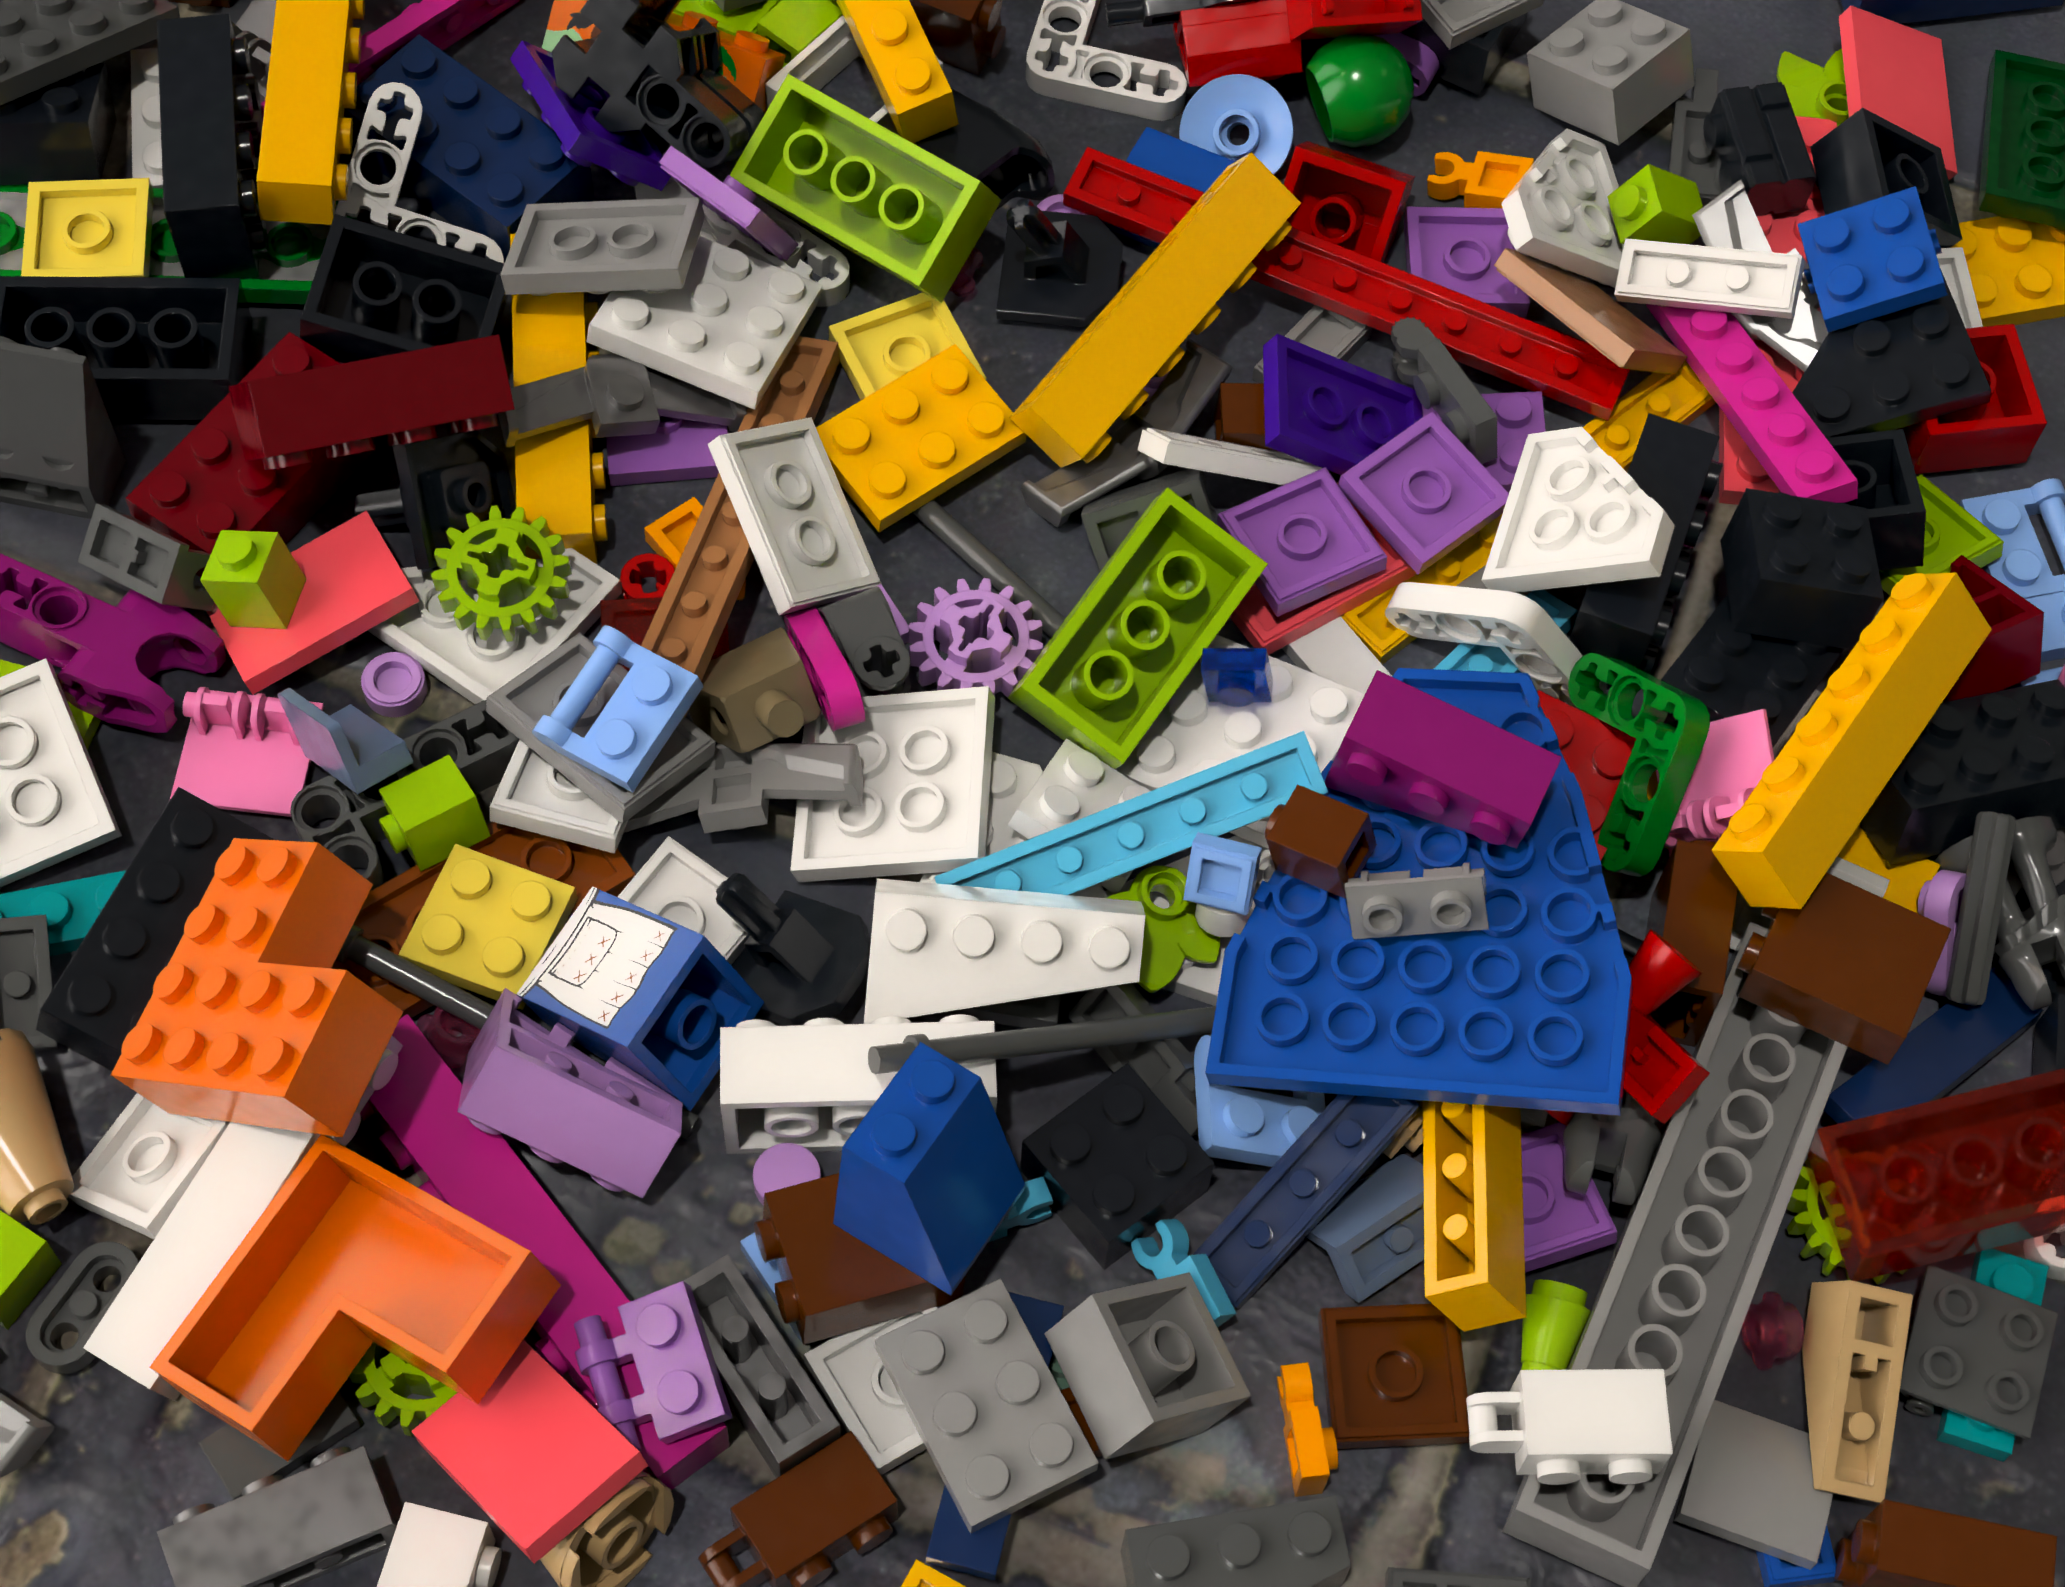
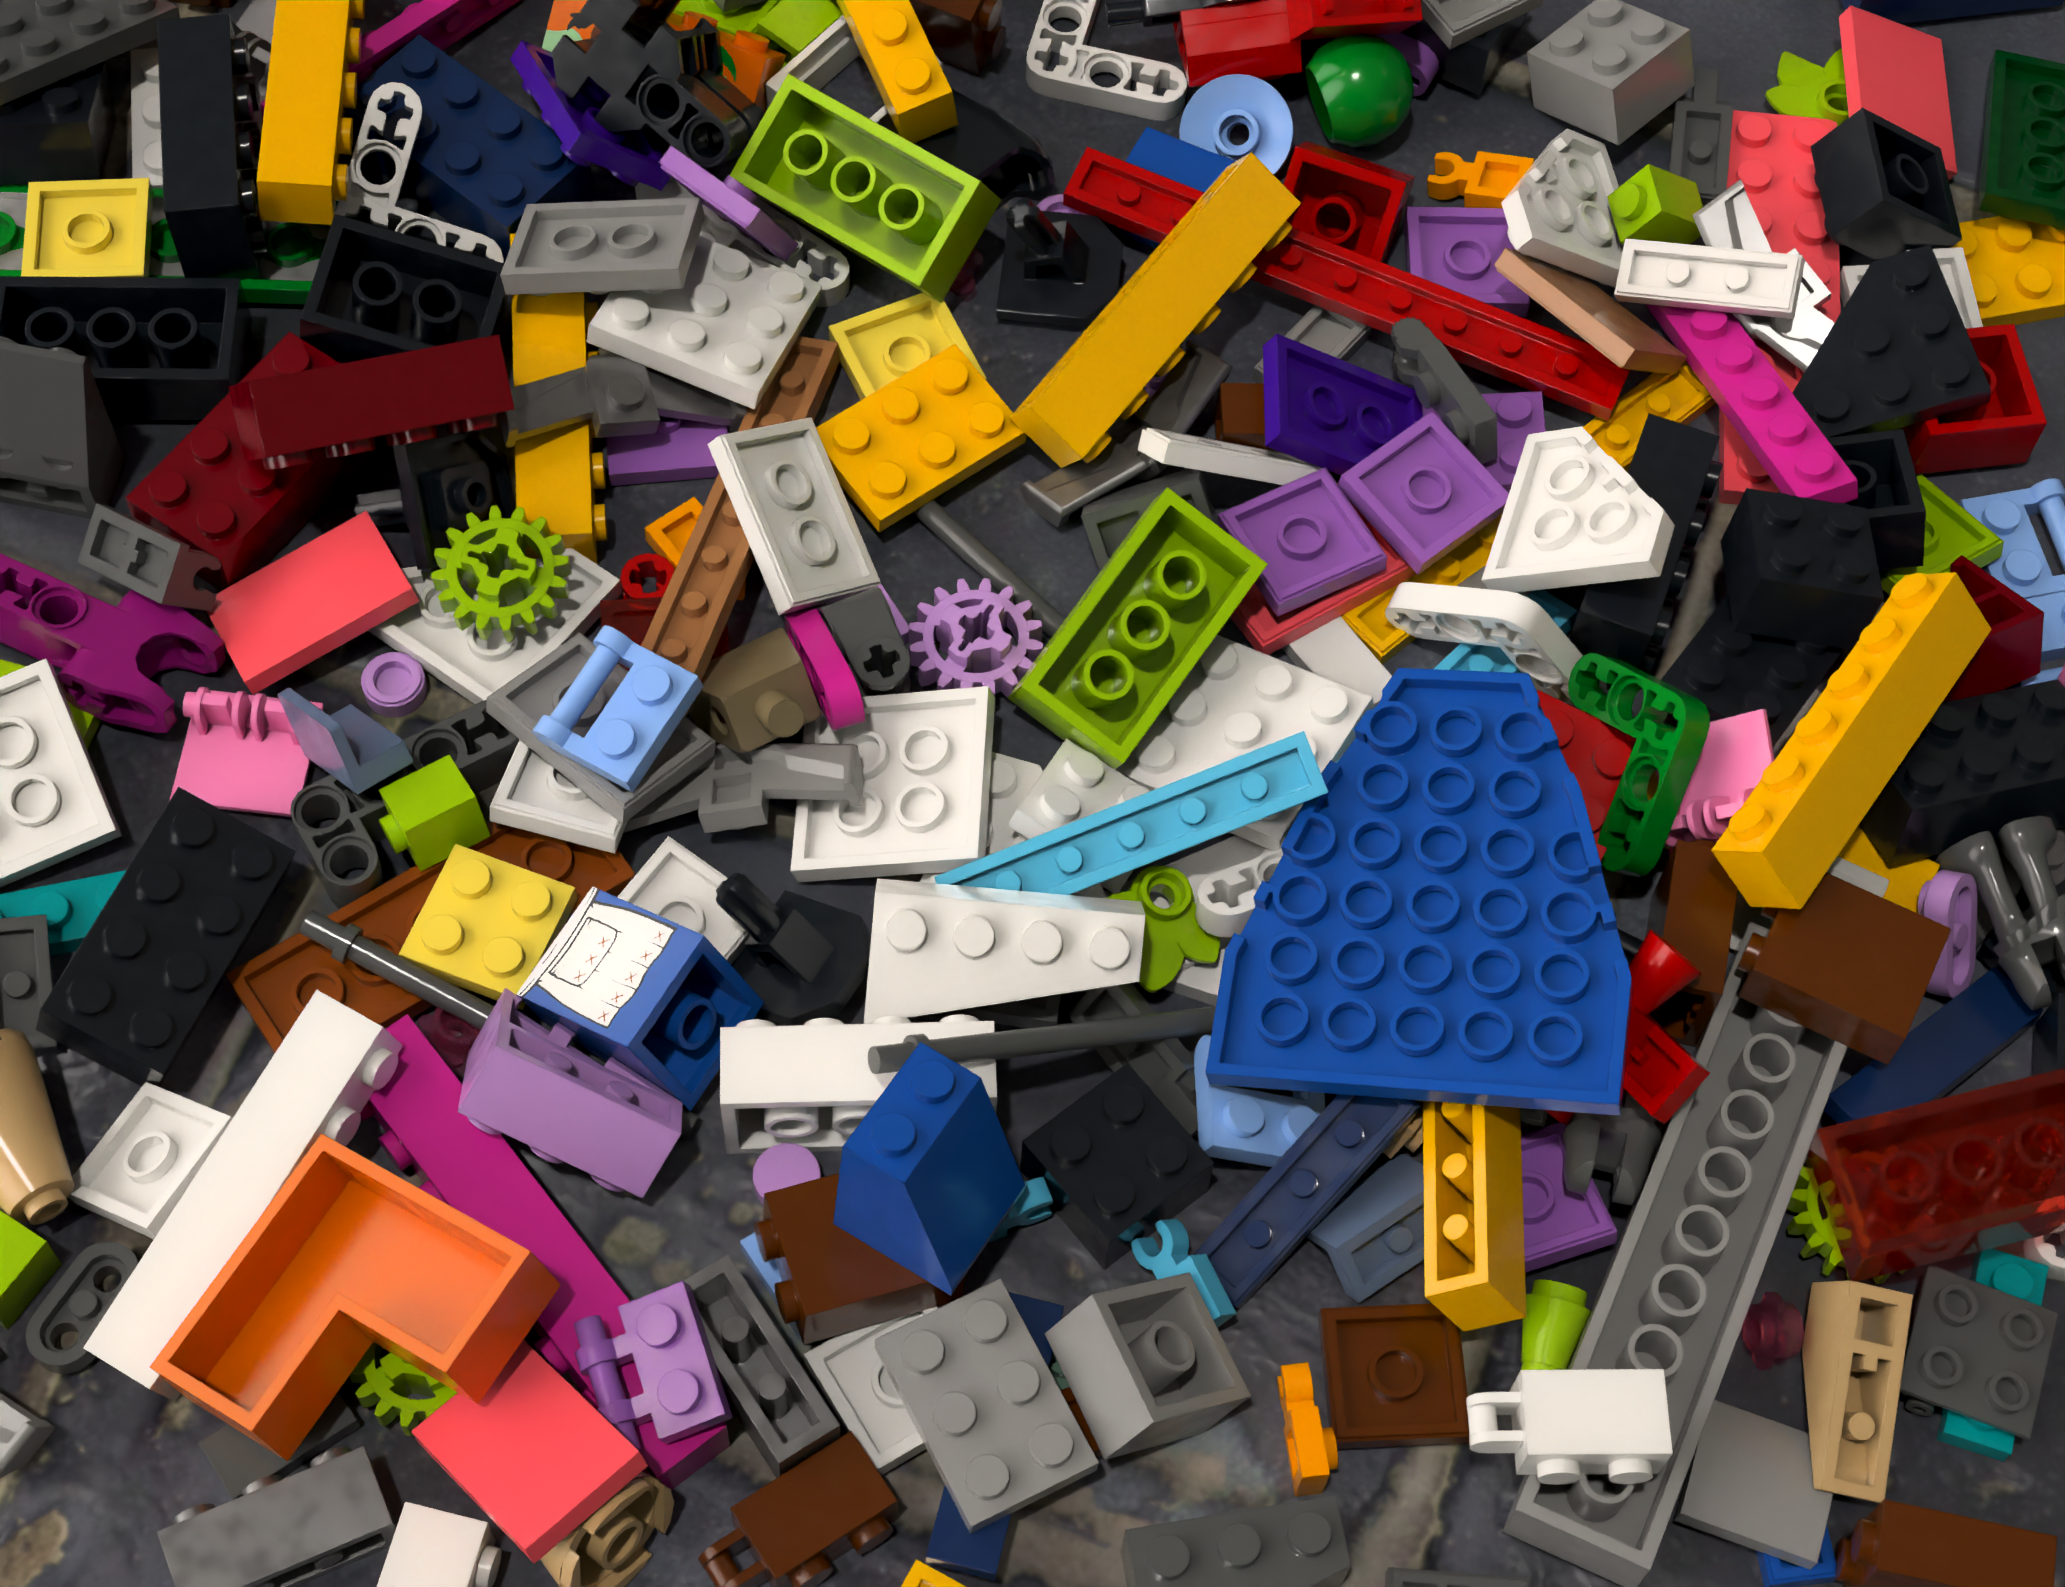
orange piece [111,838,403,1137] -> none
lime brick [200,530,306,629] -> none
light blue tile [1183,832,1262,915] -> none
clear blue plate [1201,648,1273,707] -> none
reddish brown brick [1265,784,1377,899] -> none
magenta wedge [1324,670,1562,848] -> none
light grey hinge [1345,862,1489,939] -> none
black brick [1703,82,1817,216] -> none
blue plate [1797,186,1948,333] -> none
dark grey axle [1945,811,2016,1006] -> none

